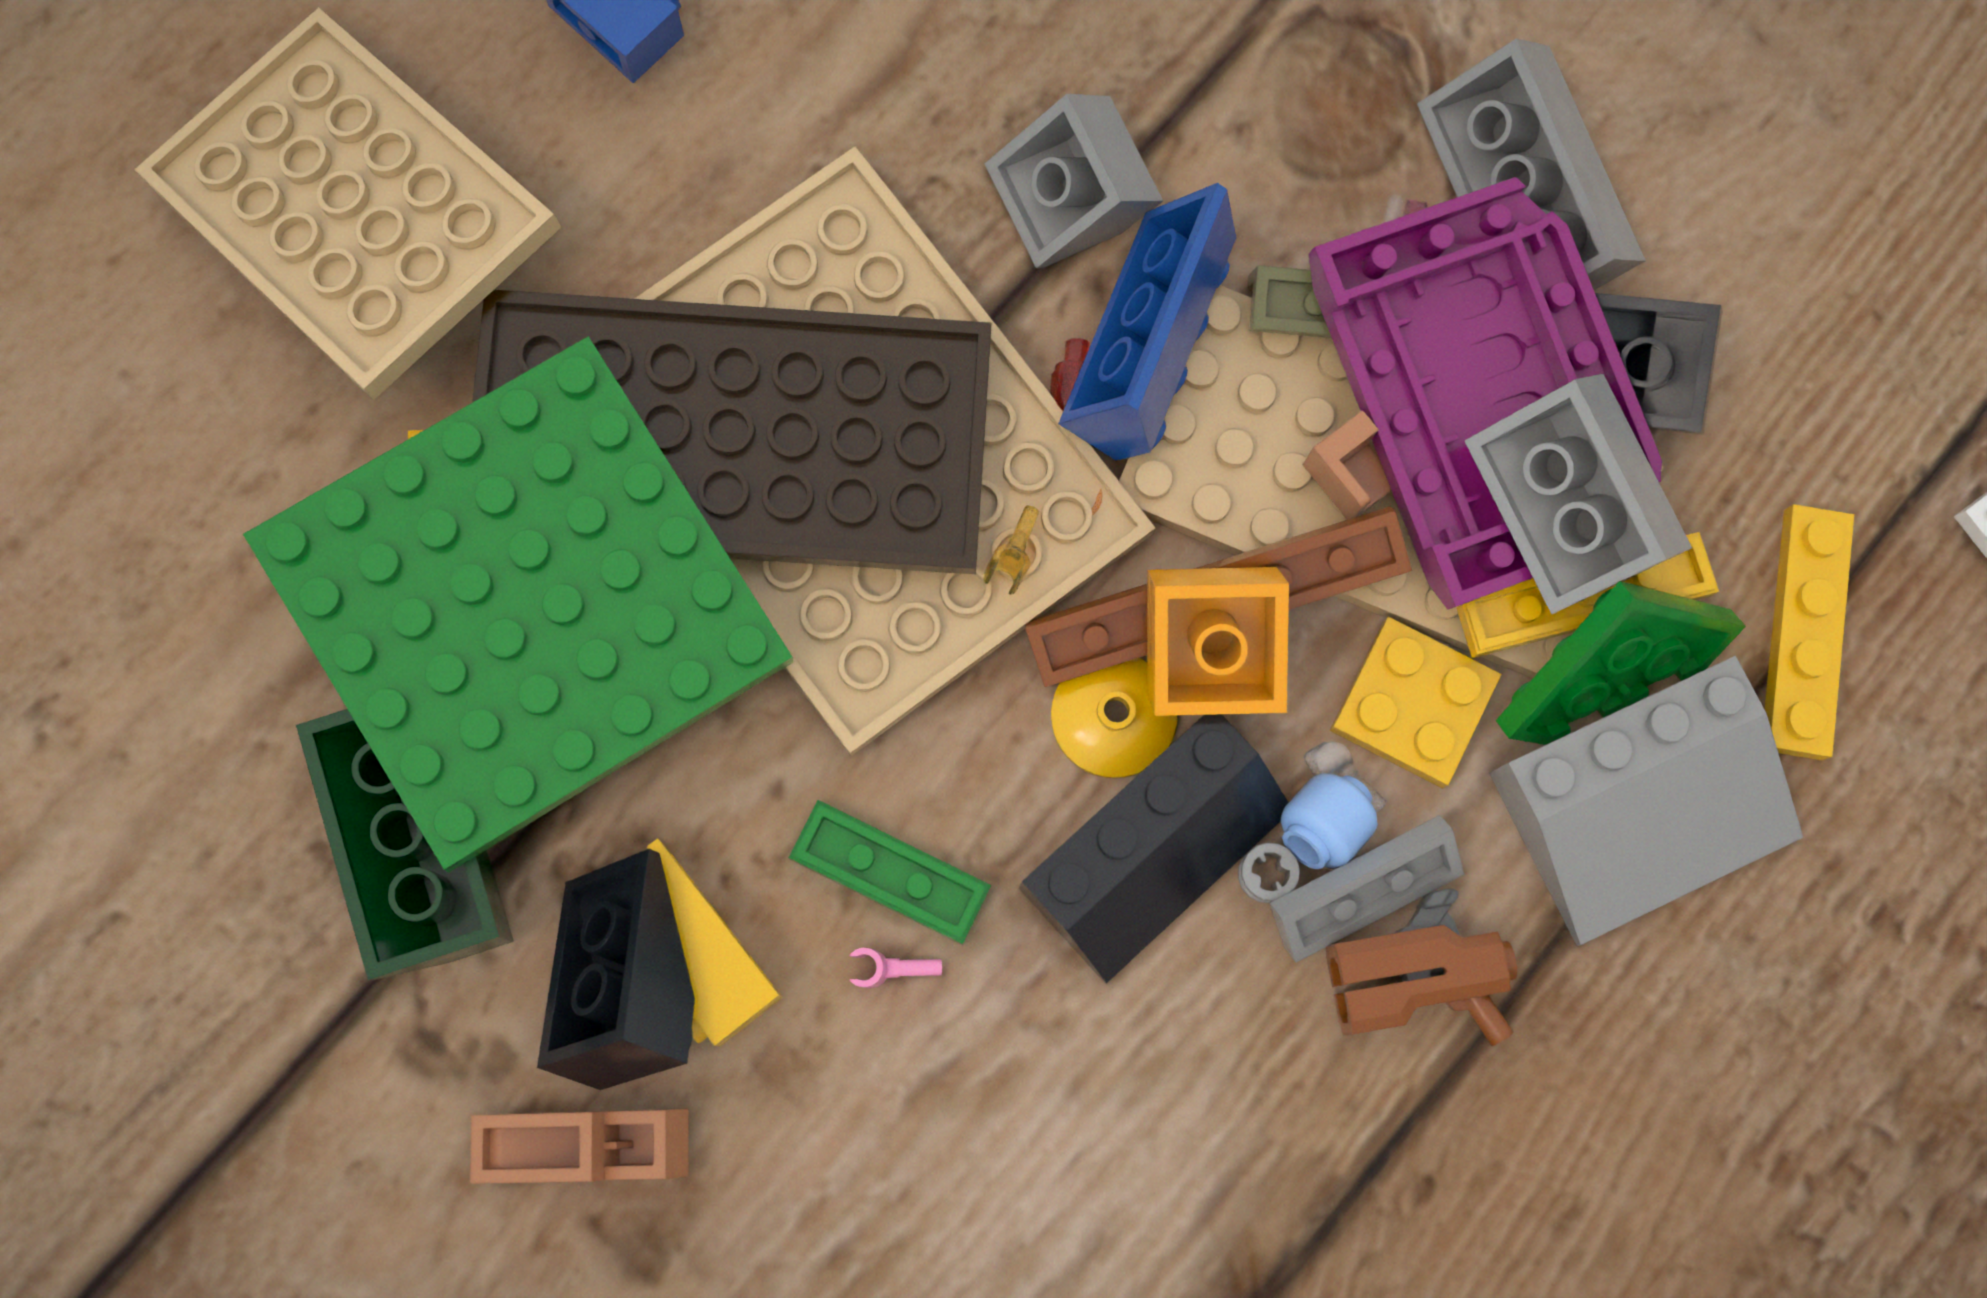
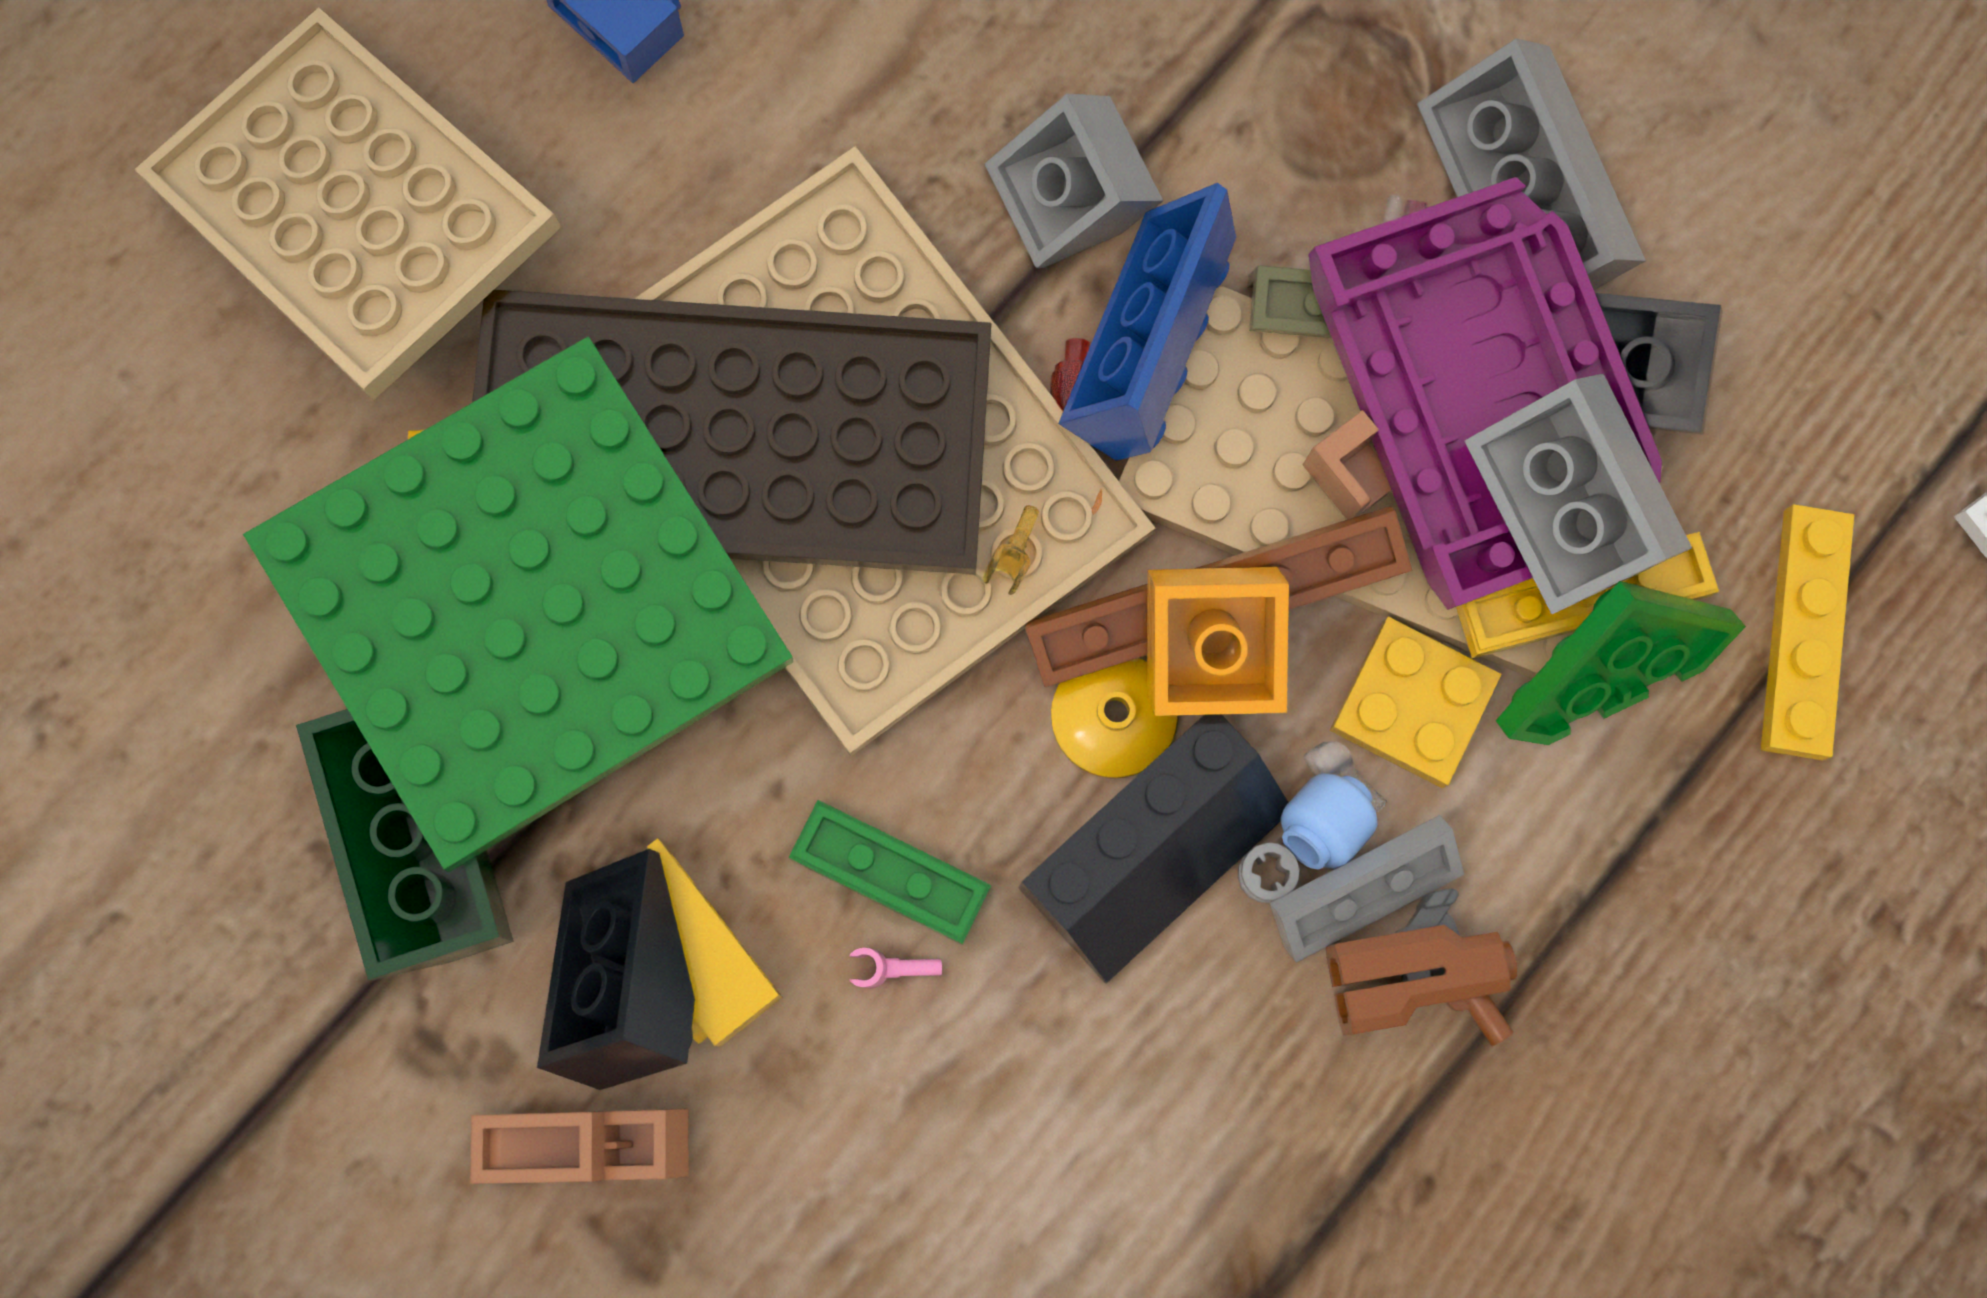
light grey slope [1489,656,1803,946] -> none

